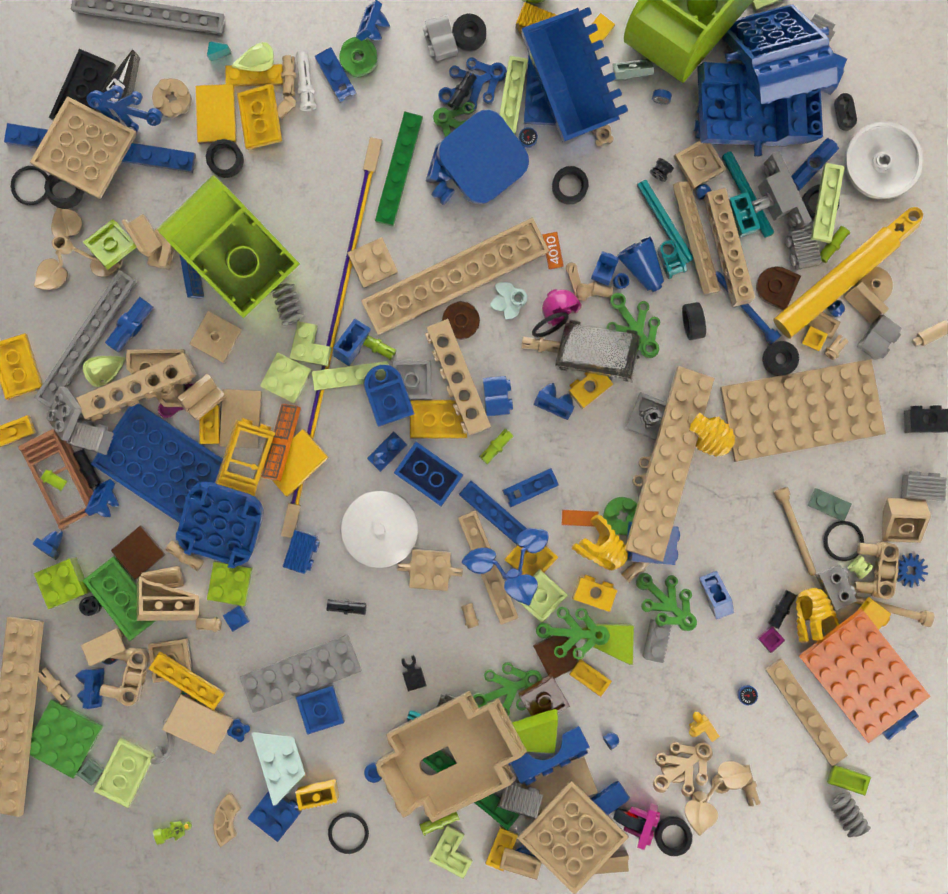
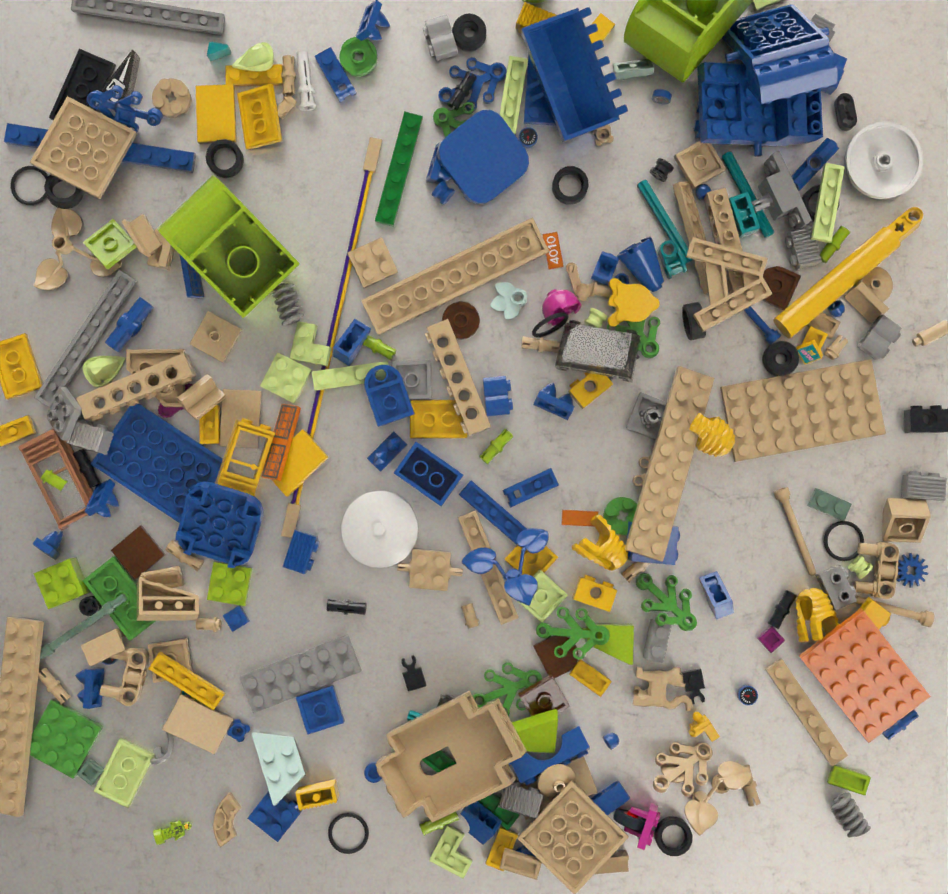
none -> sand green bar [40,594,127,660]
none -> blue tile [115,102,137,127]
none -> blue arch [460,801,502,845]
none -> tan dish [538,764,575,797]
none -> yellowish green wheel [584,308,608,330]
none -> yellow tile [607,278,660,327]
none -> tan animal [632,667,693,712]
none -> black plate [681,668,705,704]
none -> tan plate [686,237,772,332]
none -> tile [796,340,823,364]

